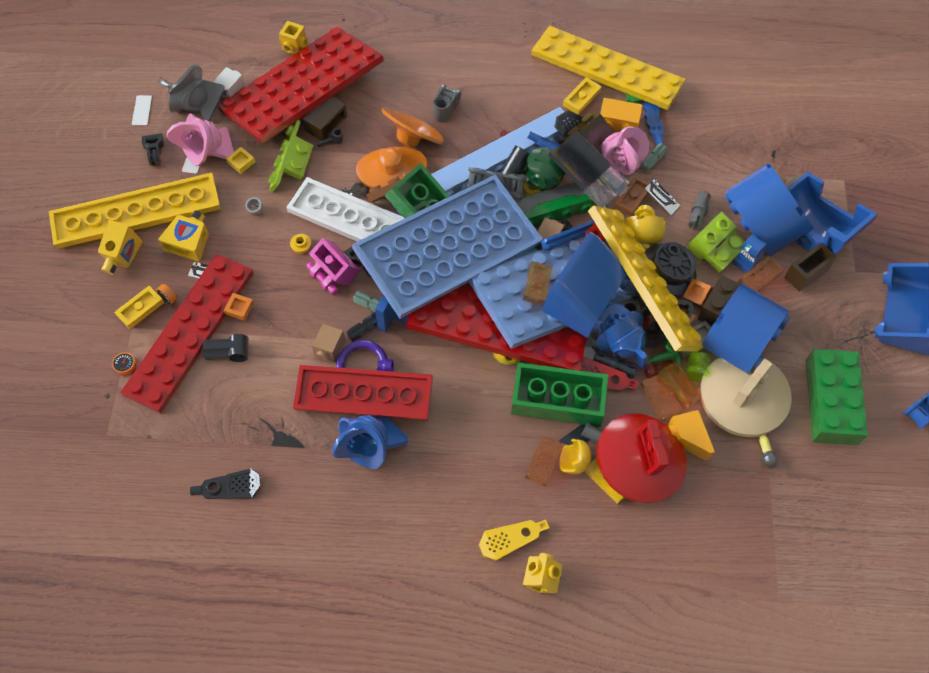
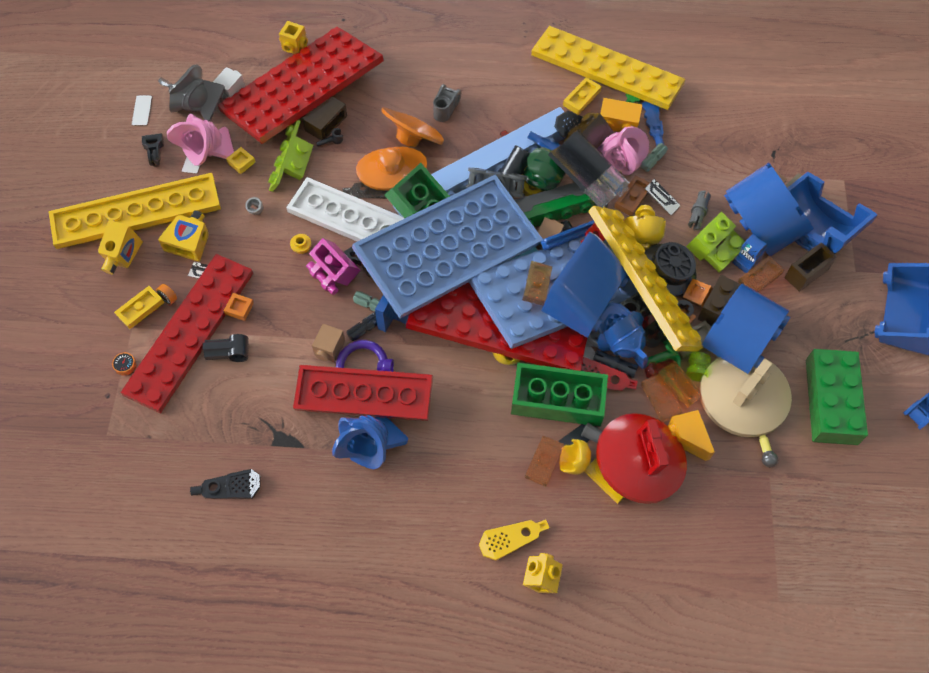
dark orange plate [366,177,402,204] -> none

